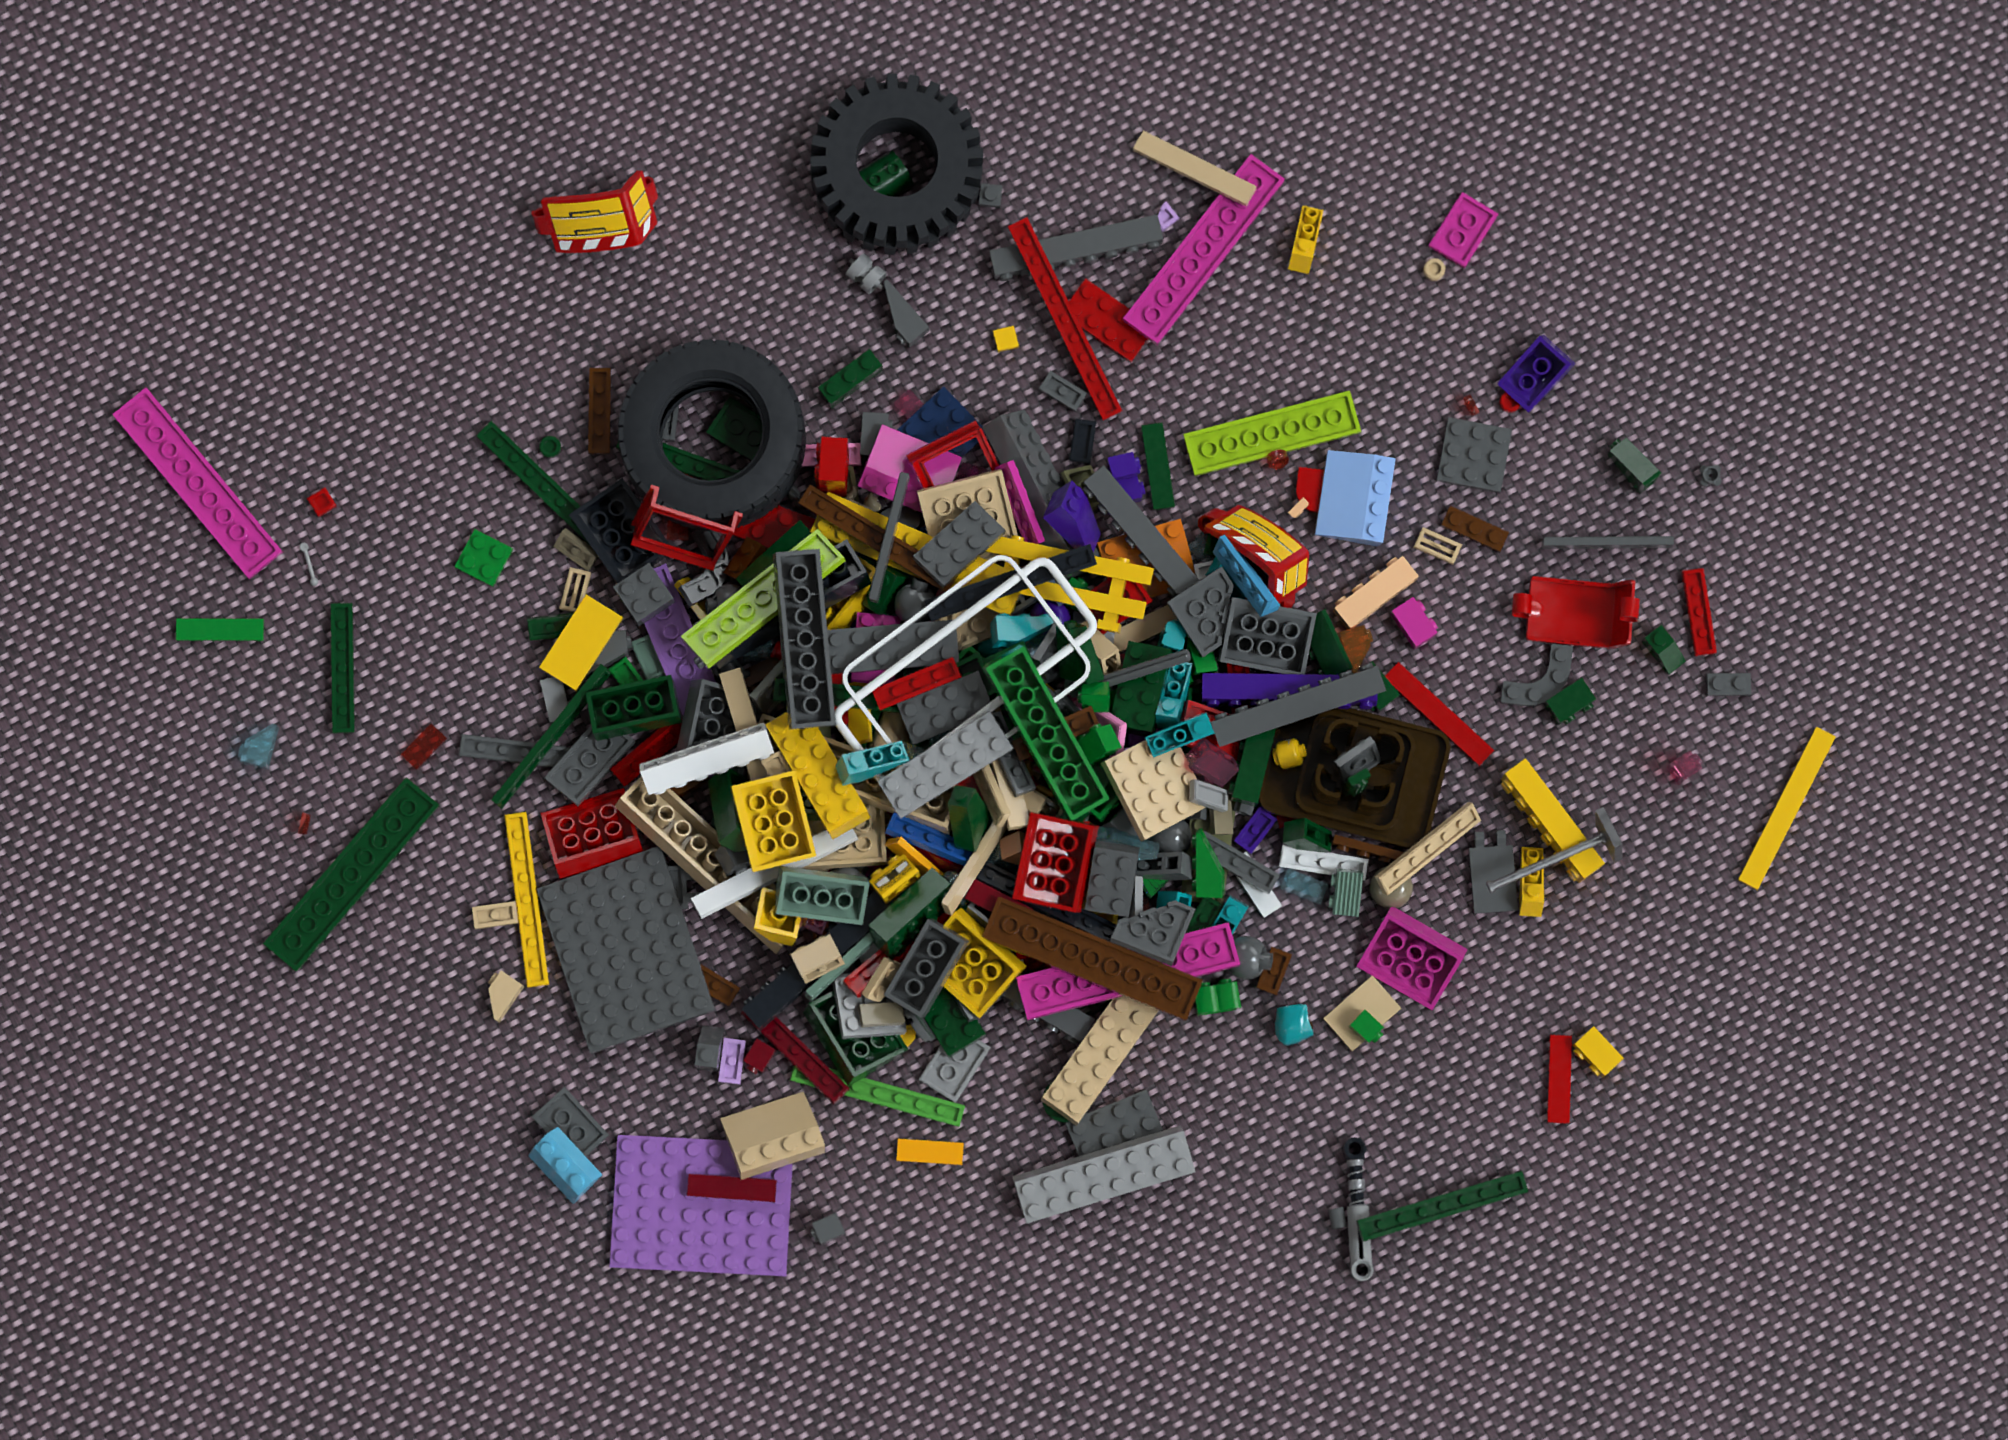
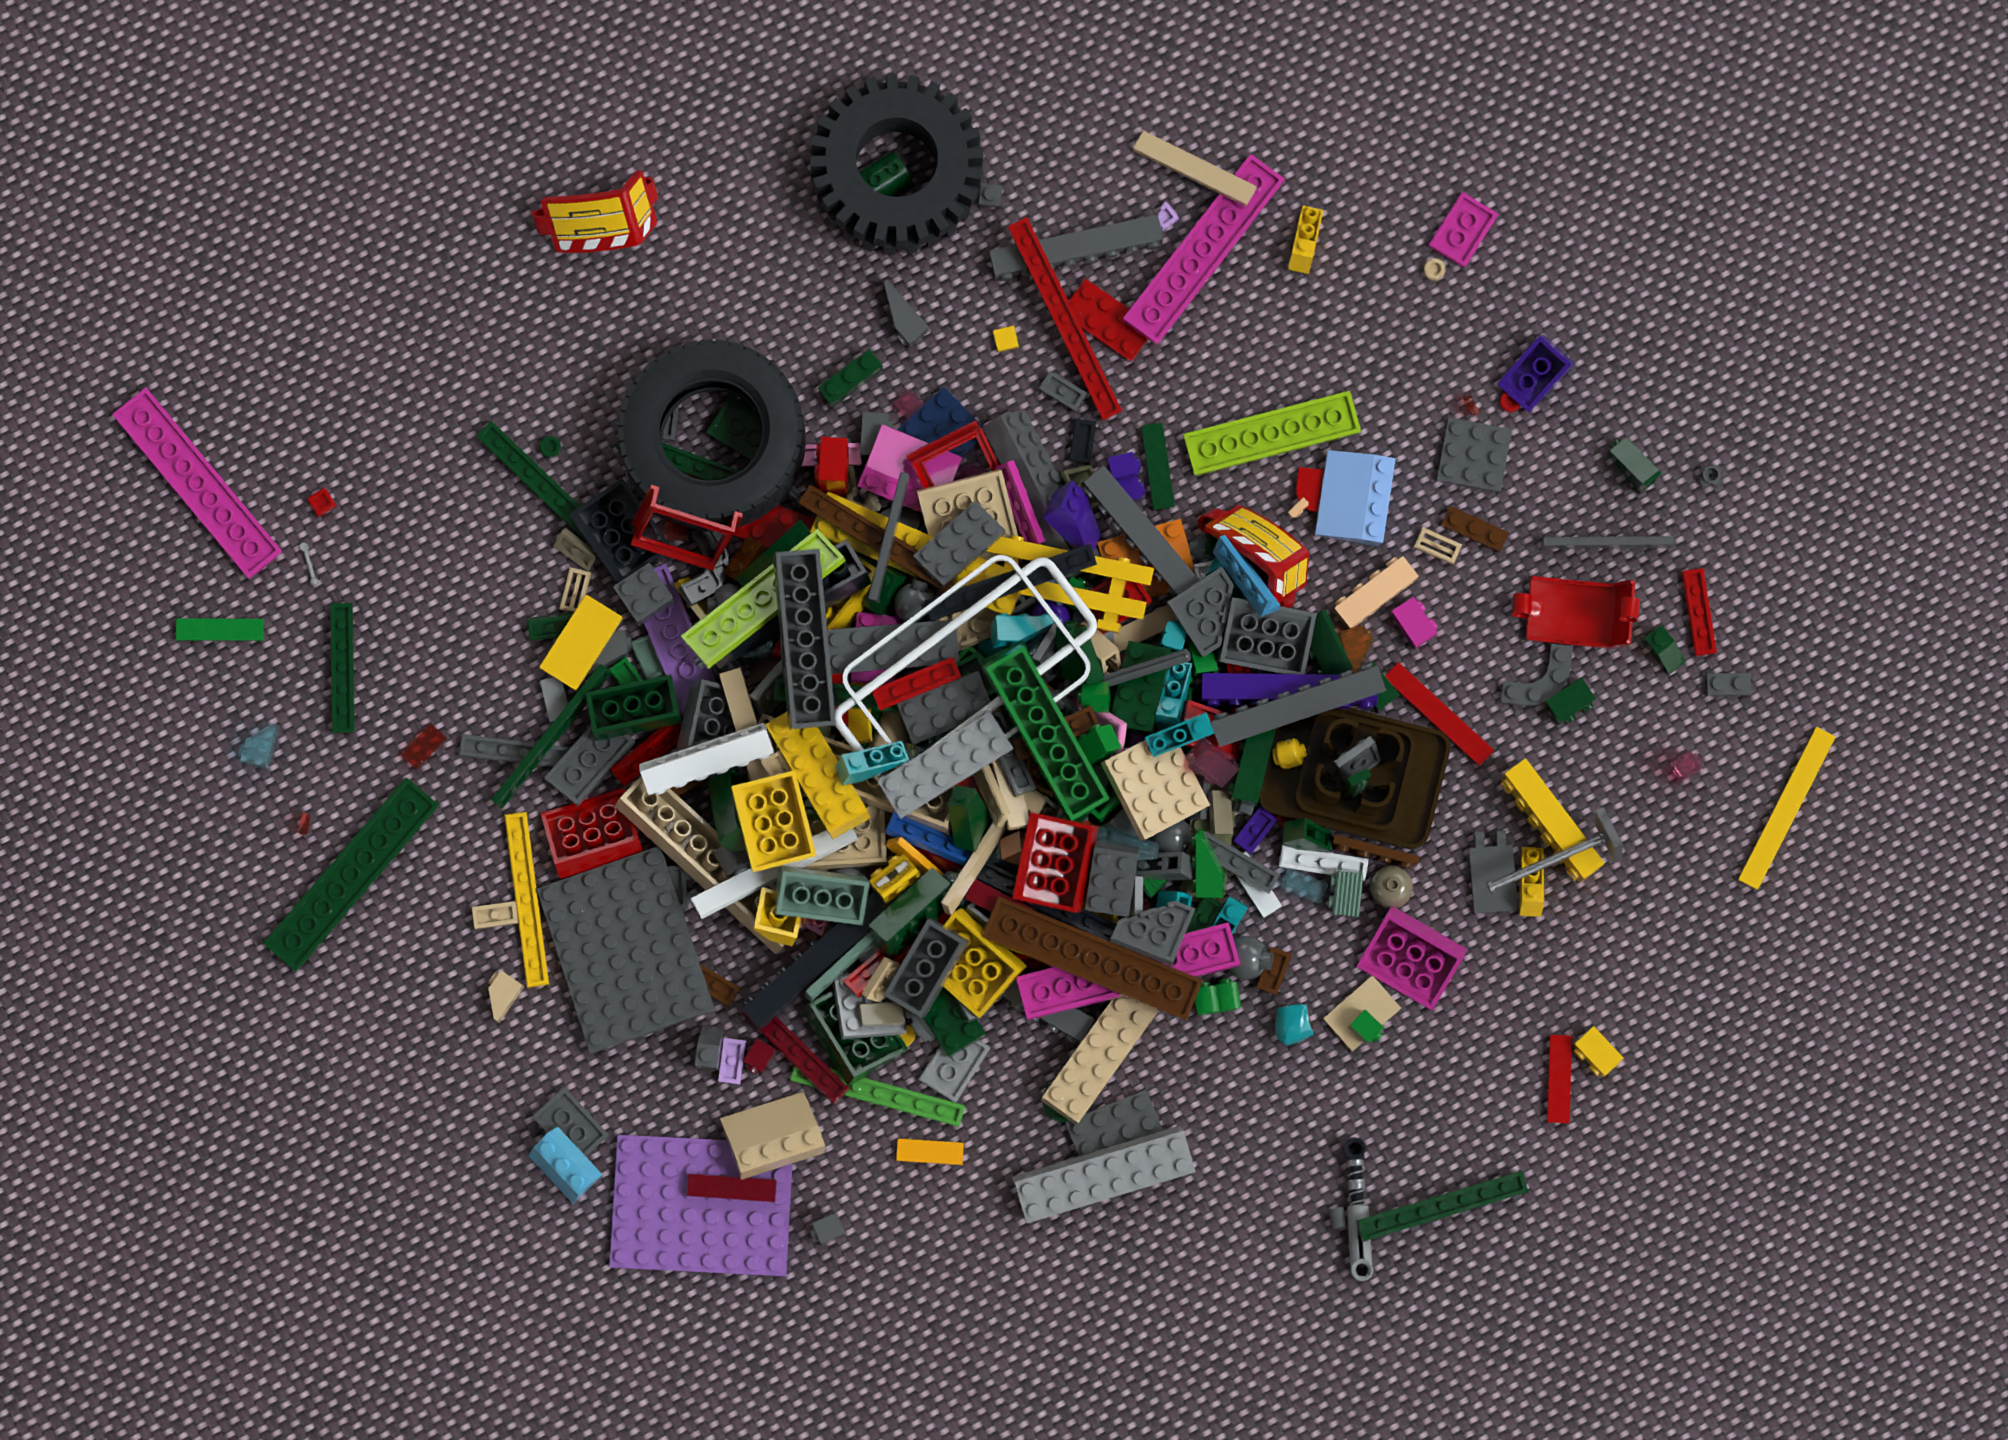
green plate [454,529,514,588] -> none
reddish brown plate [588,368,611,454] -> none
tan brick [791,934,845,984] -> none
light grey wheel [846,253,887,294] -> none
light grey tile [1189,779,1228,813] -> none
clear red tile [1266,449,1289,469] -> none
tan tile [1375,802,1481,895] -> none

